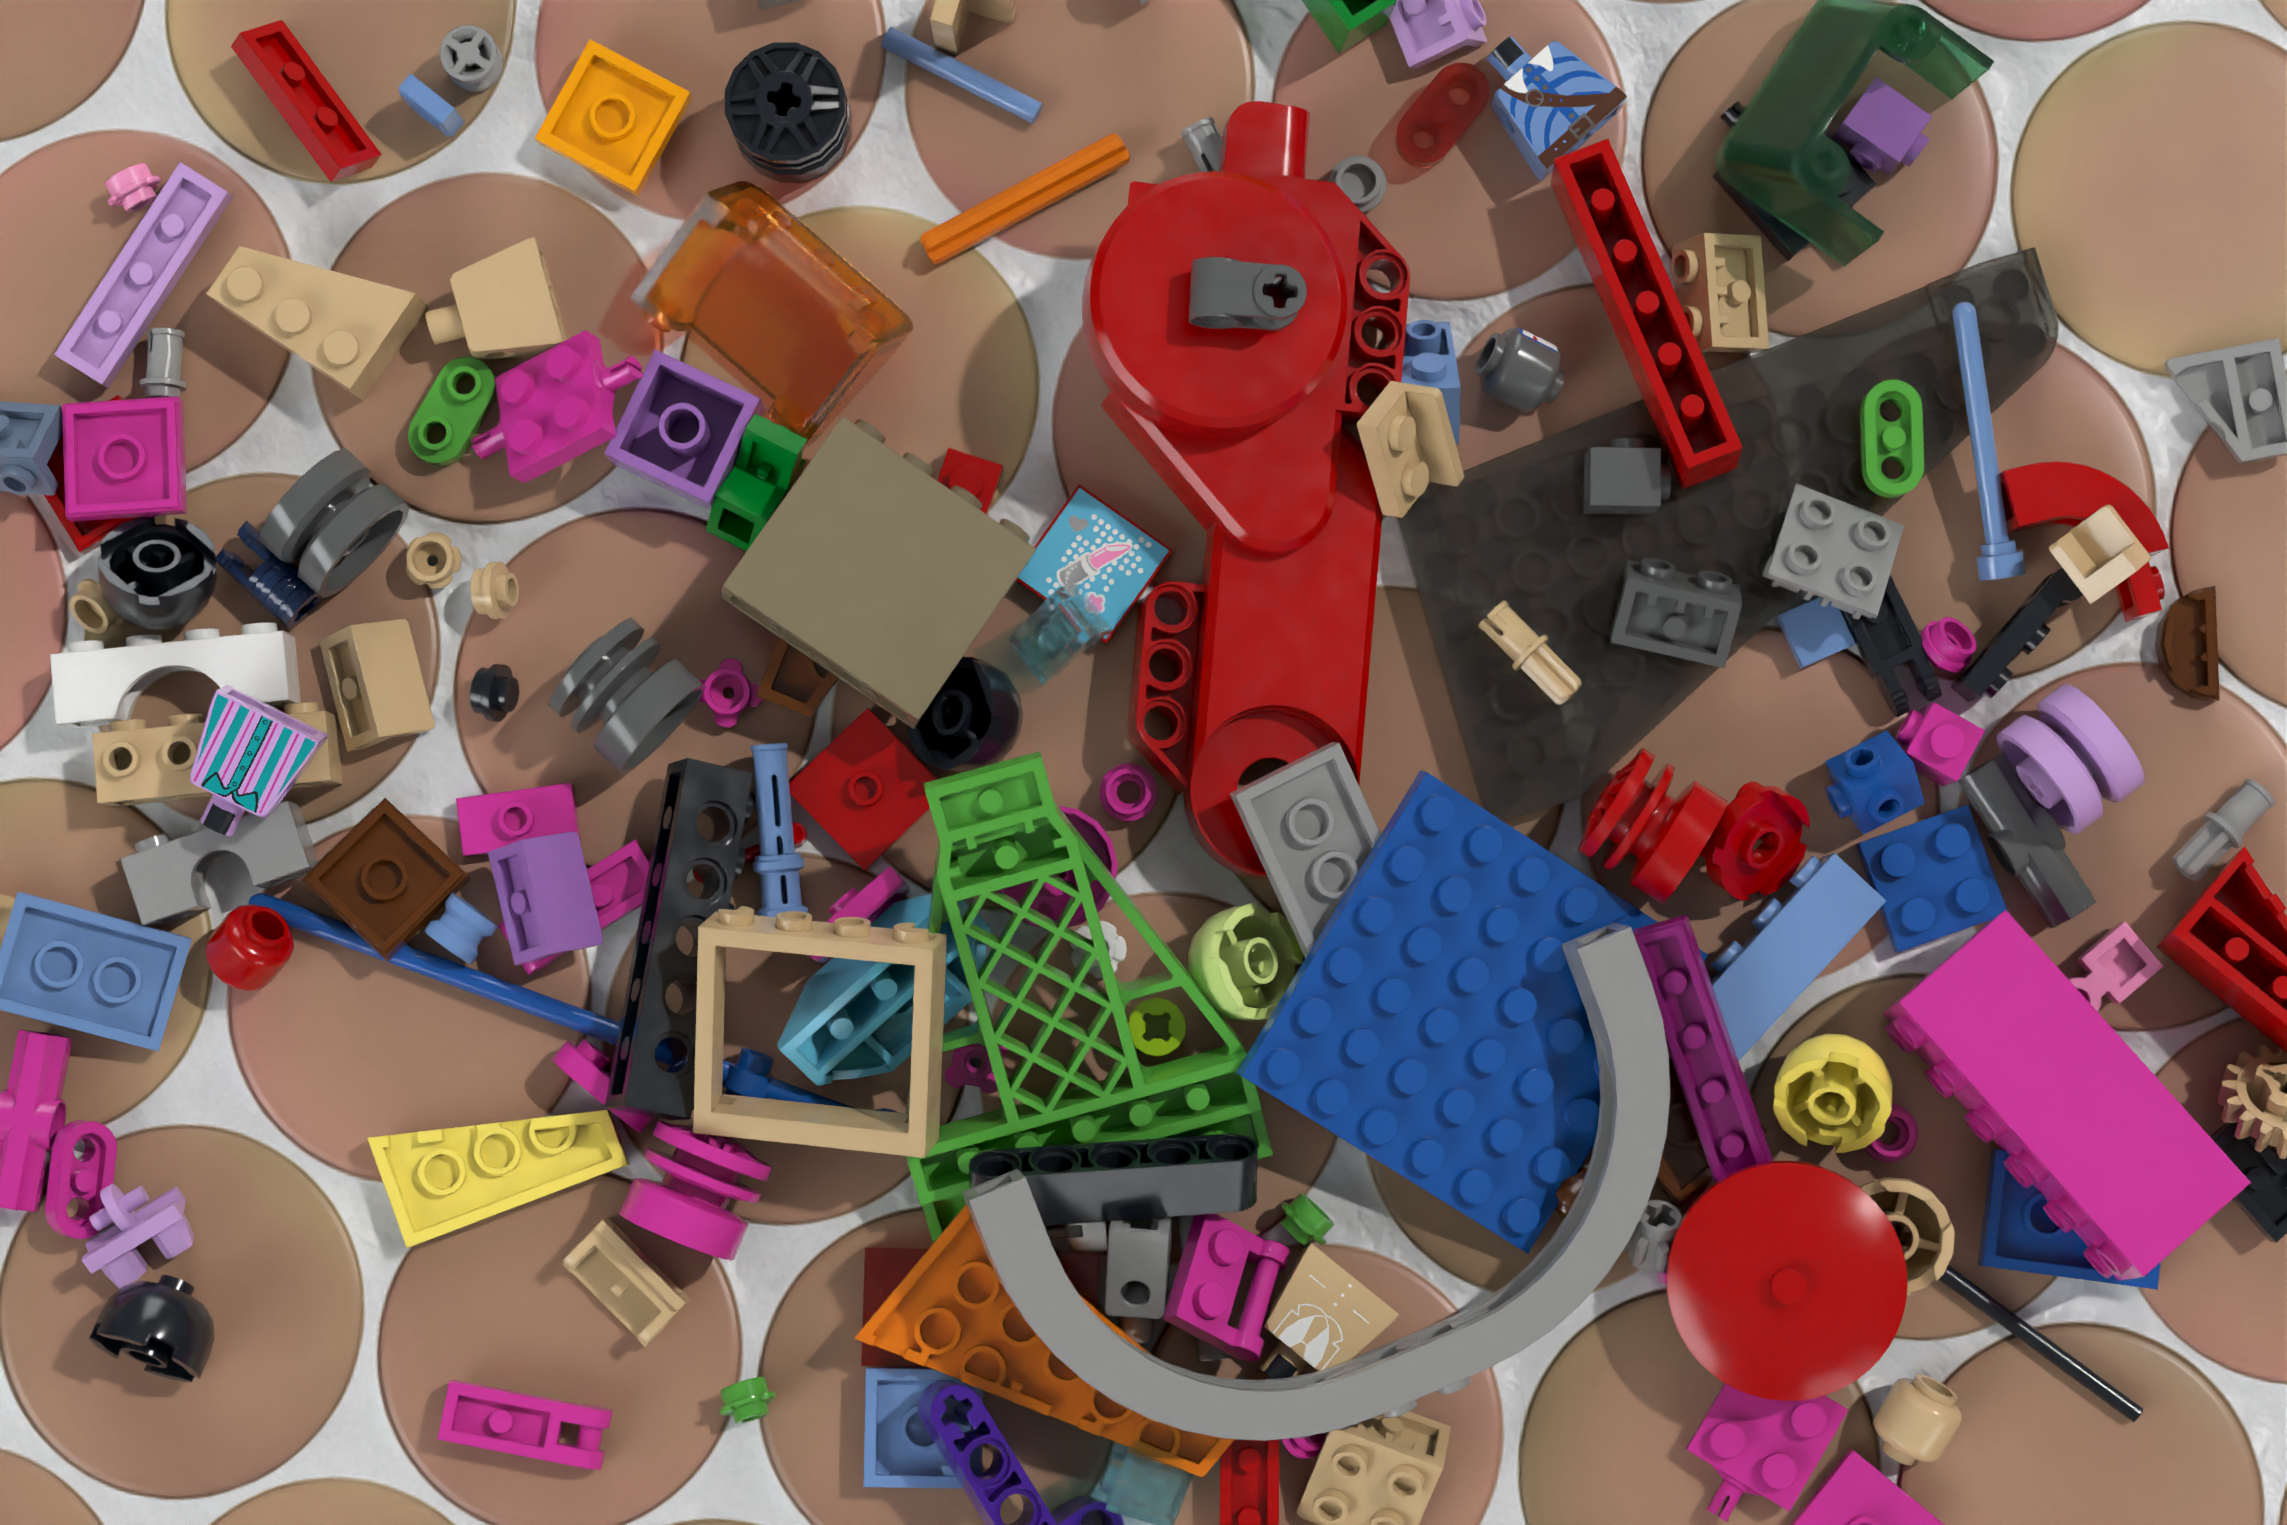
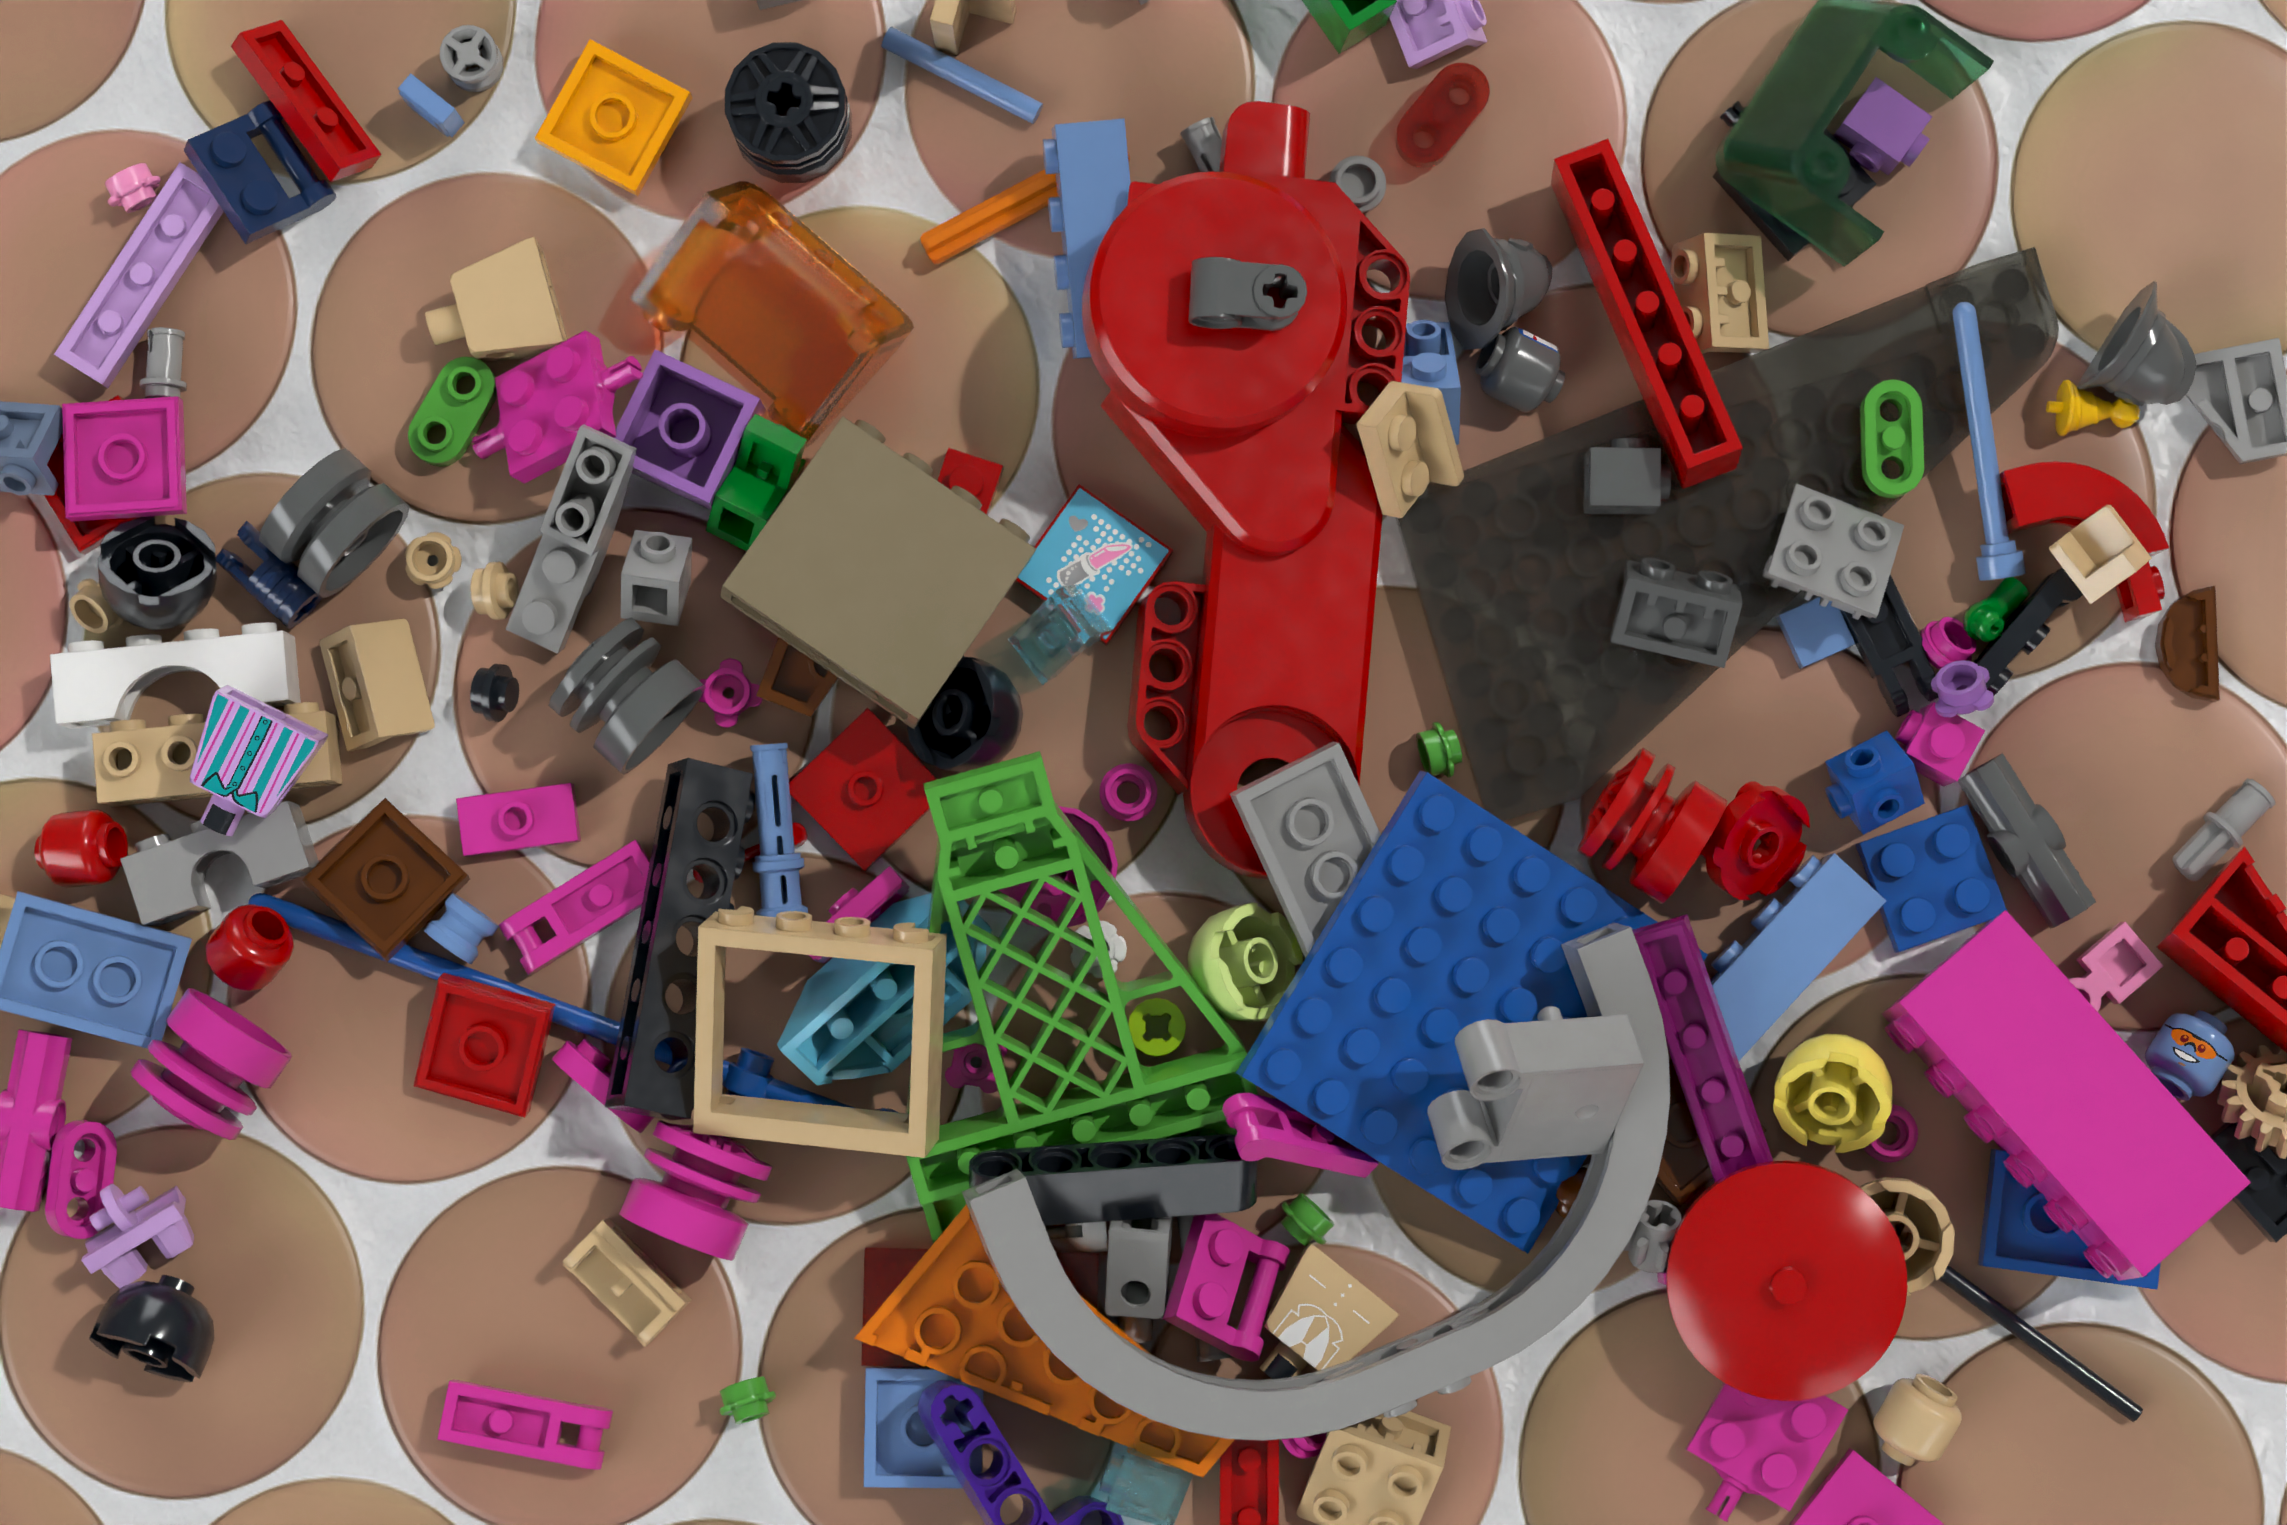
tan wedge [206,246,428,401] -> none
light yellow wing [367,1110,630,1248] -> none
medium lavender panel [488,831,603,966] -> none
tan axle [1478,600,1582,705] -> none
torso [1487,36,1627,181] -> none
lavender wheel [1996,683,2145,835] -> none
none -> red head [34,809,128,888]
none -> dark pink wheel [130,988,292,1140]
none -> dark blue plate [184,100,336,245]
none -> red plate [413,973,556,1118]
none -> light grey slope [506,424,637,654]
none -> light grey brick [621,530,692,626]
none -> medium blue brick [1043,118,1131,359]
none -> dark pink plate [1222,1093,1379,1178]
none -> bright green plate [1416,722,1462,778]
none -> light grey piece [1427,1006,1644,1170]
none -> dark grey piece [1445,228,1552,350]
none -> medium lavender plate [1931,660,1994,717]
none -> green arm [1963,577,2030,642]
none -> yellow piece [2046,380,2140,436]
none -> dark grey piece [2077,281,2197,406]
none -> medium blue head [2145,1010,2235,1101]

